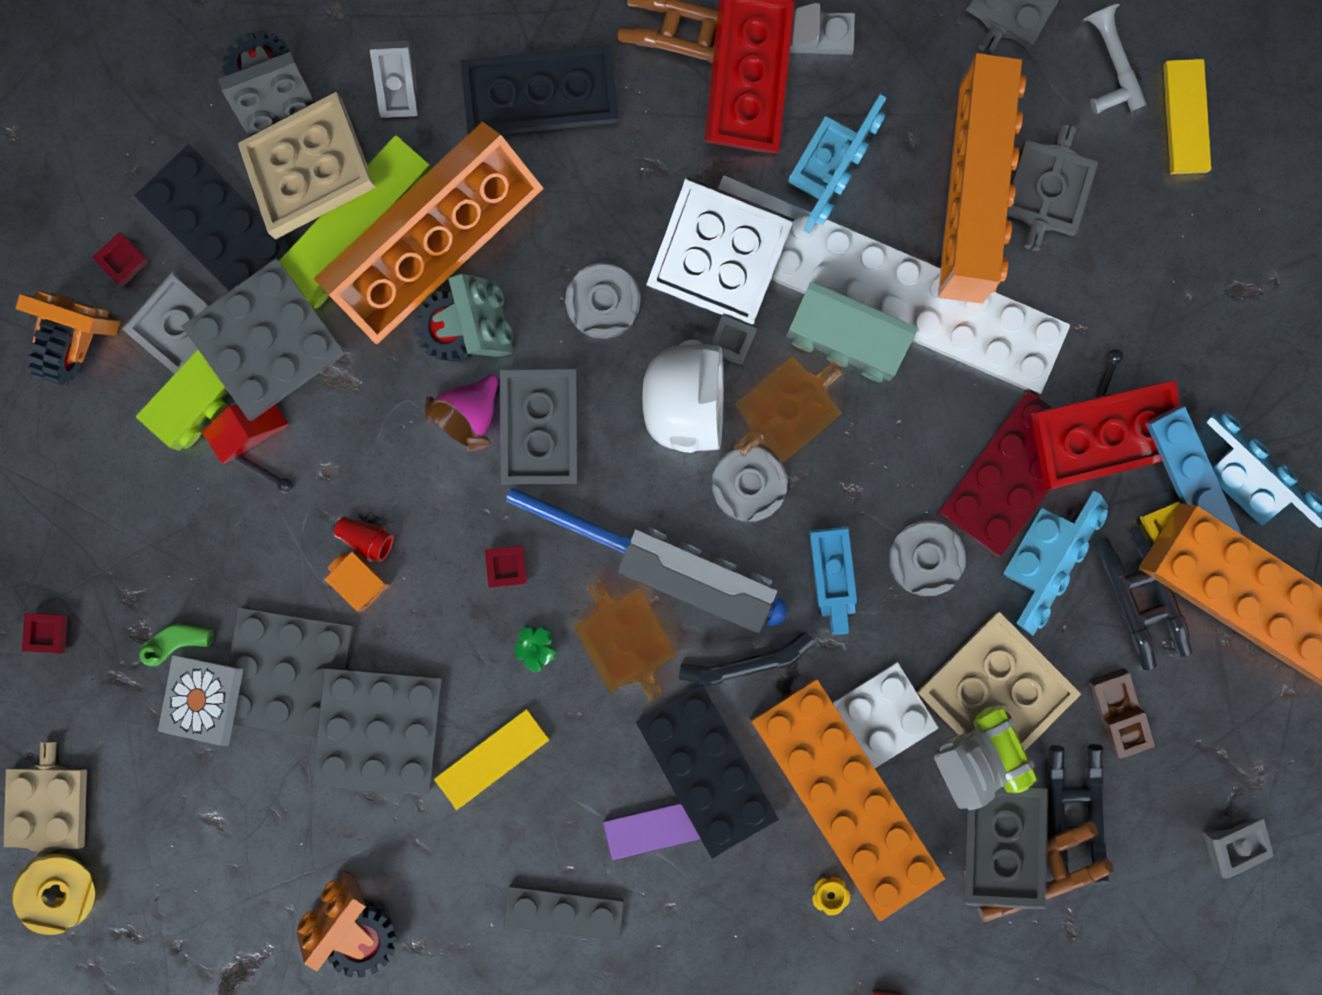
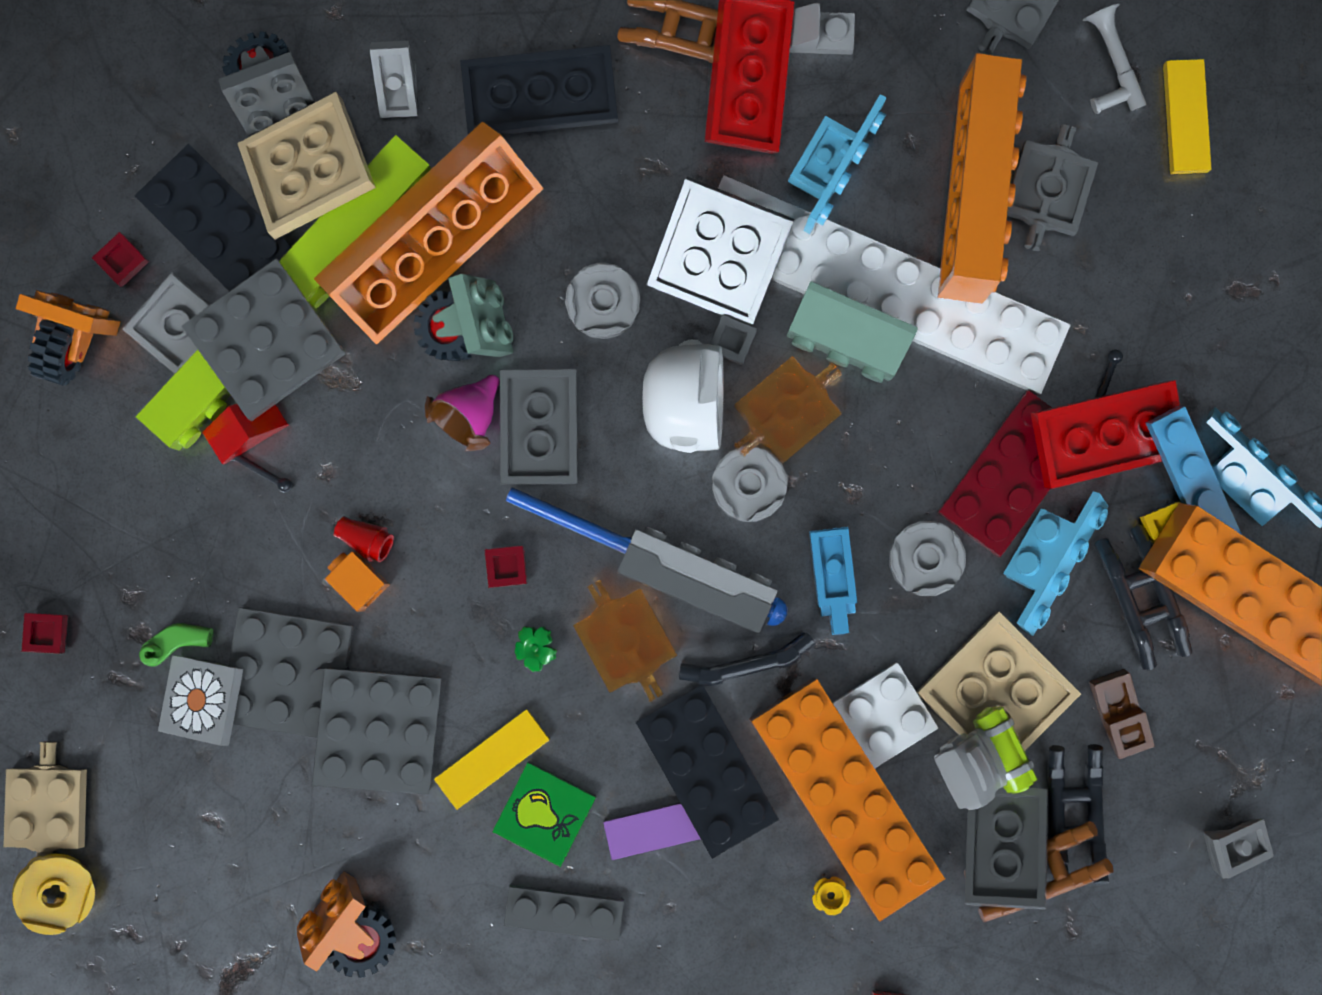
none -> green tile [492,761,596,867]

